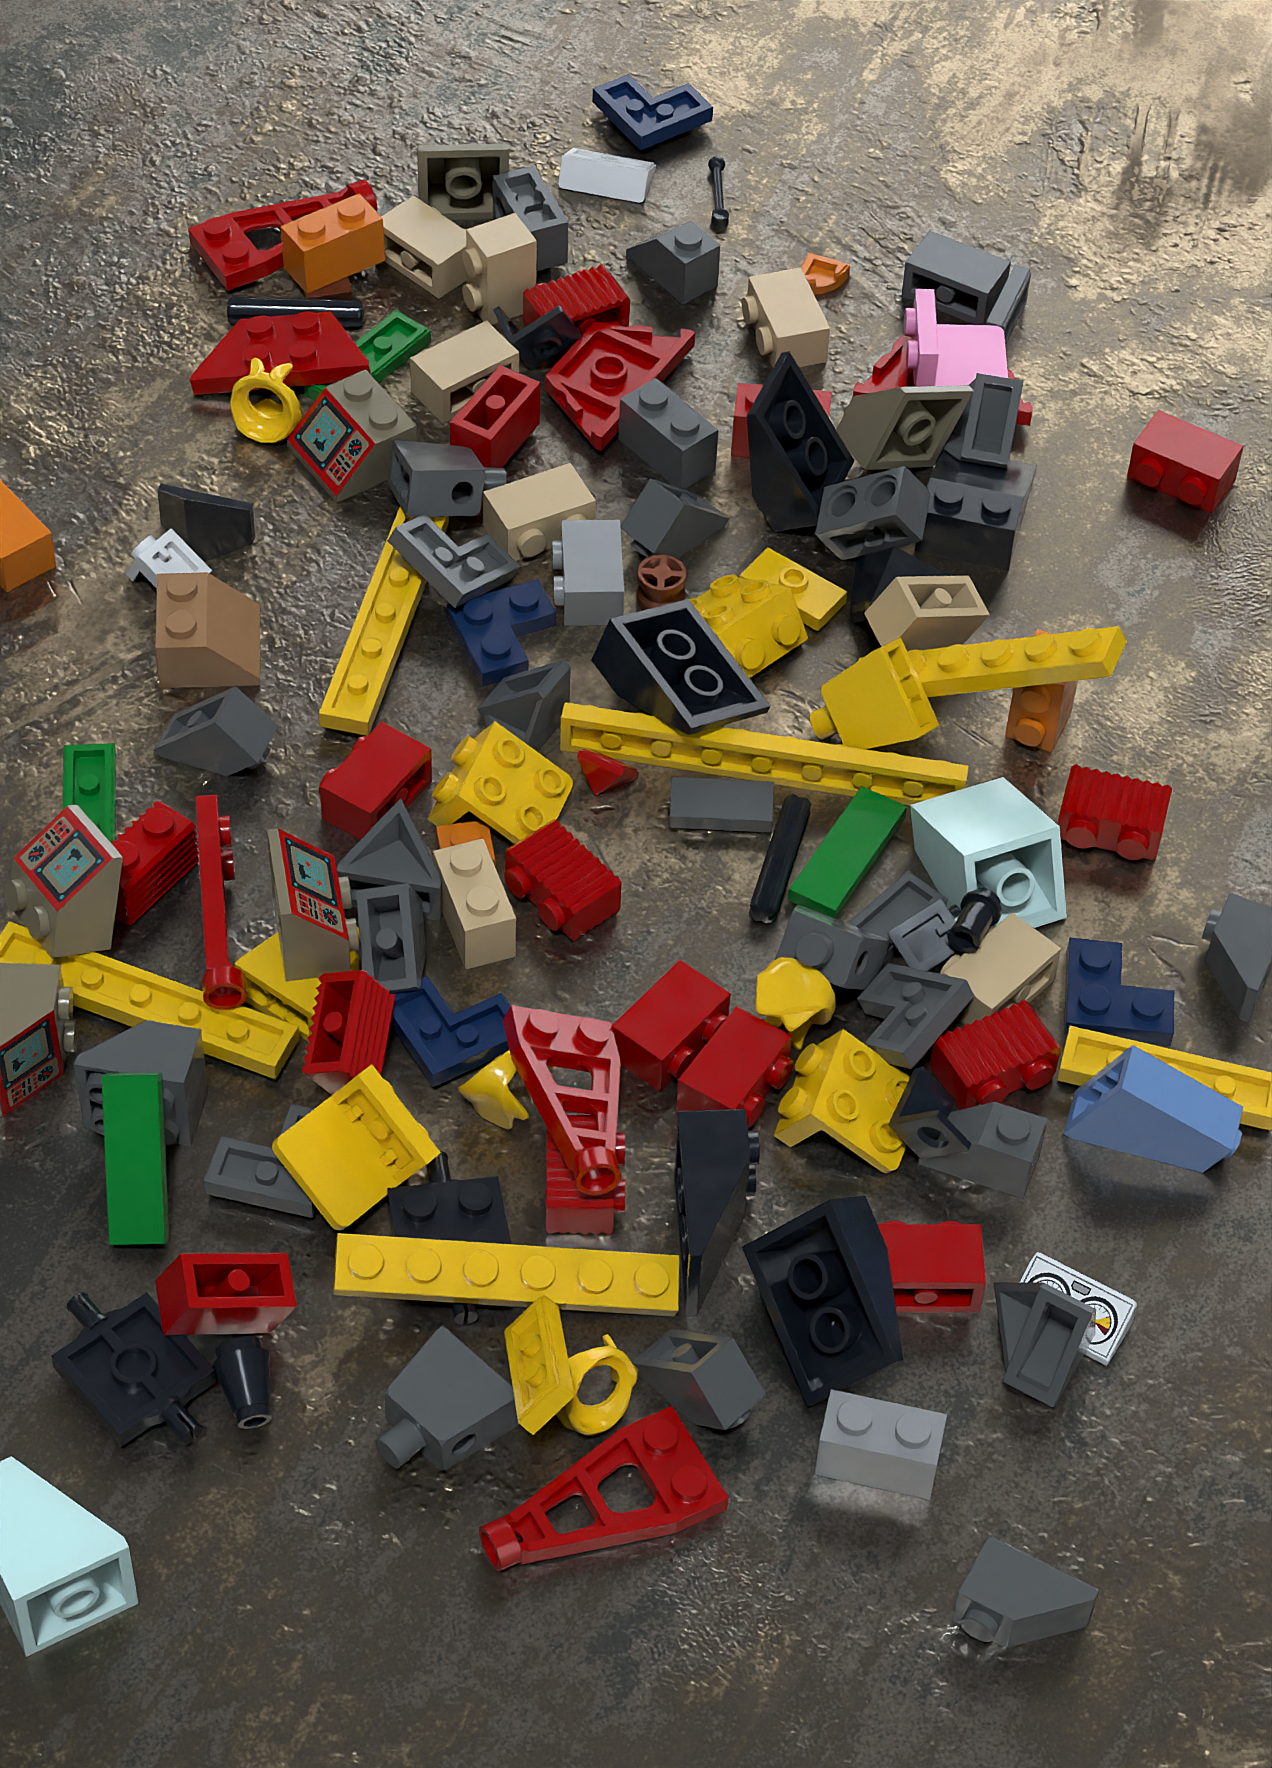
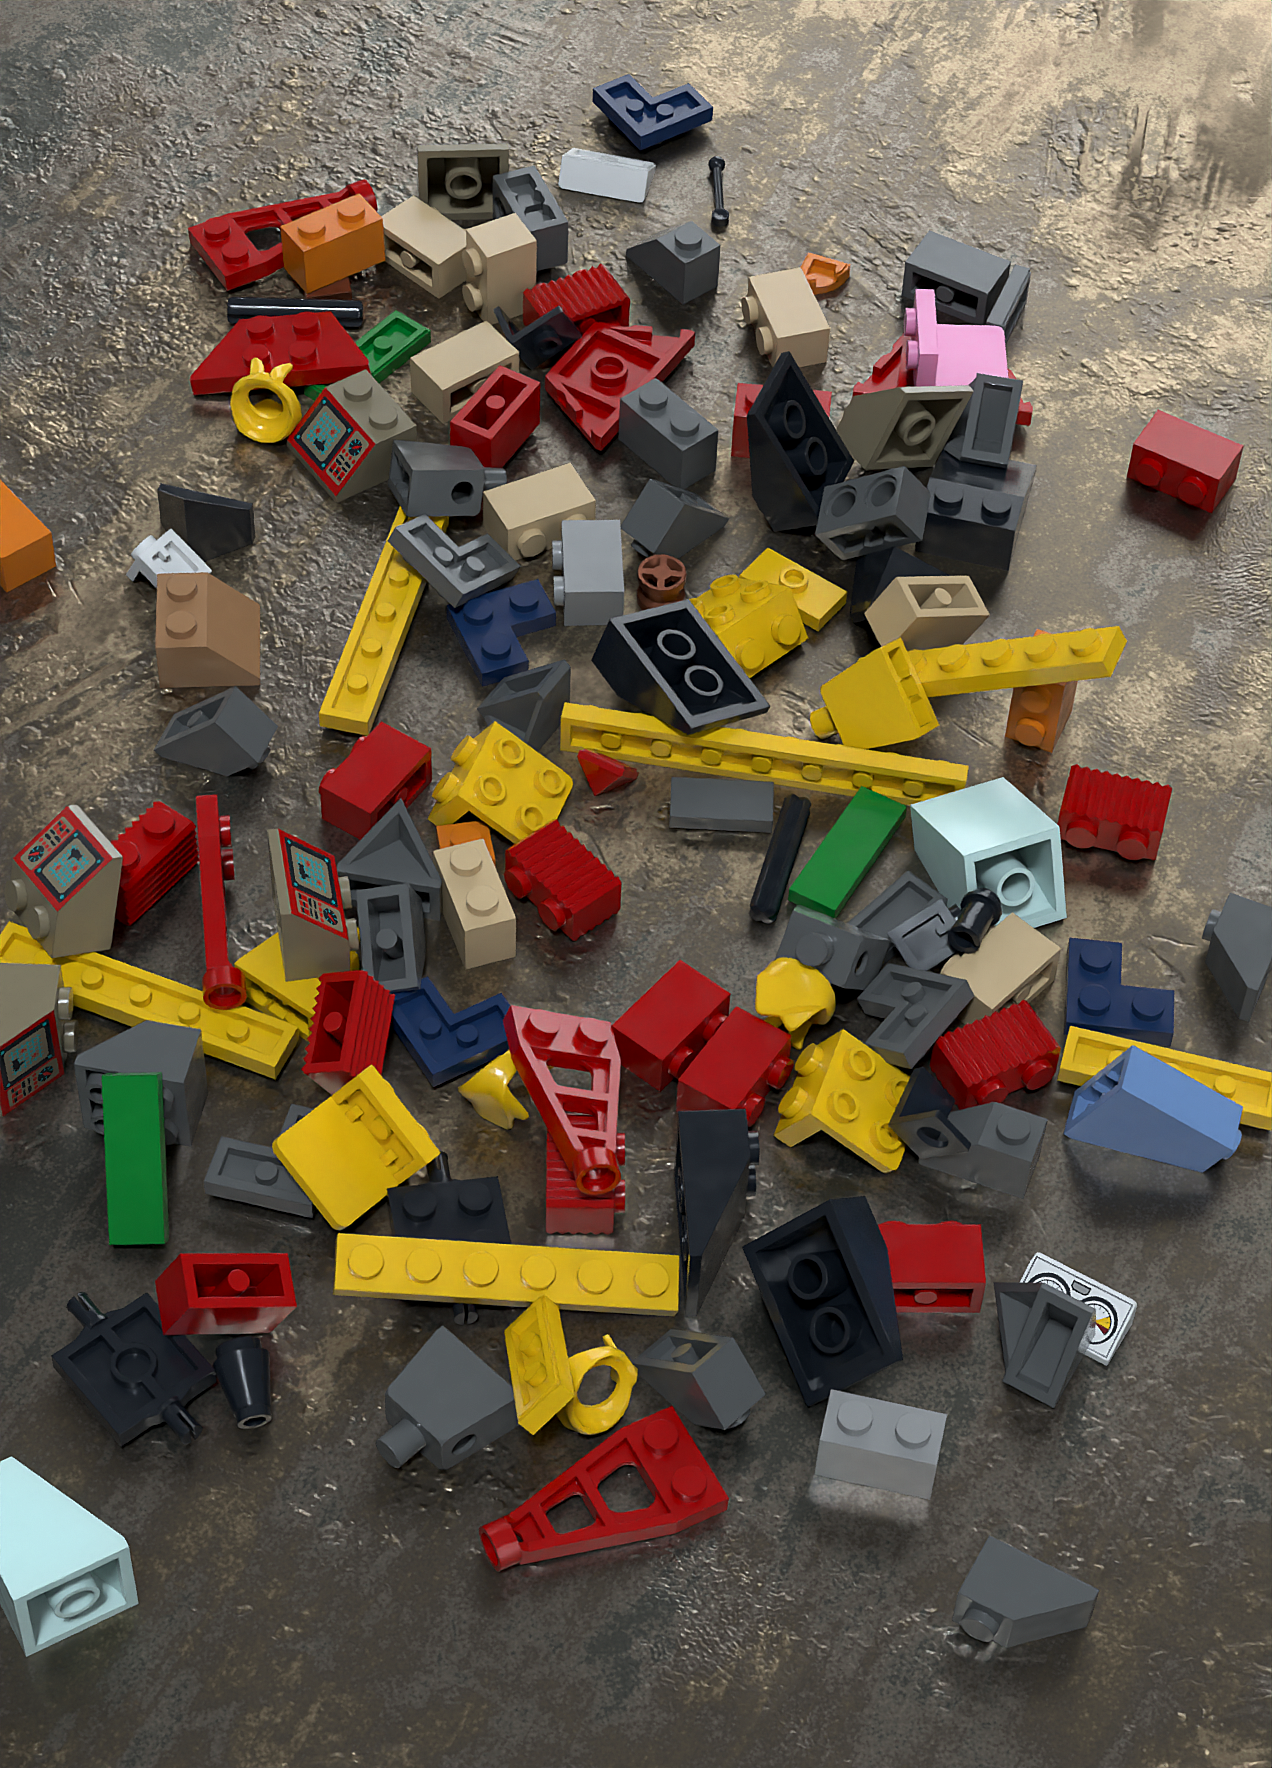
green tile [62,743,117,843] -> none

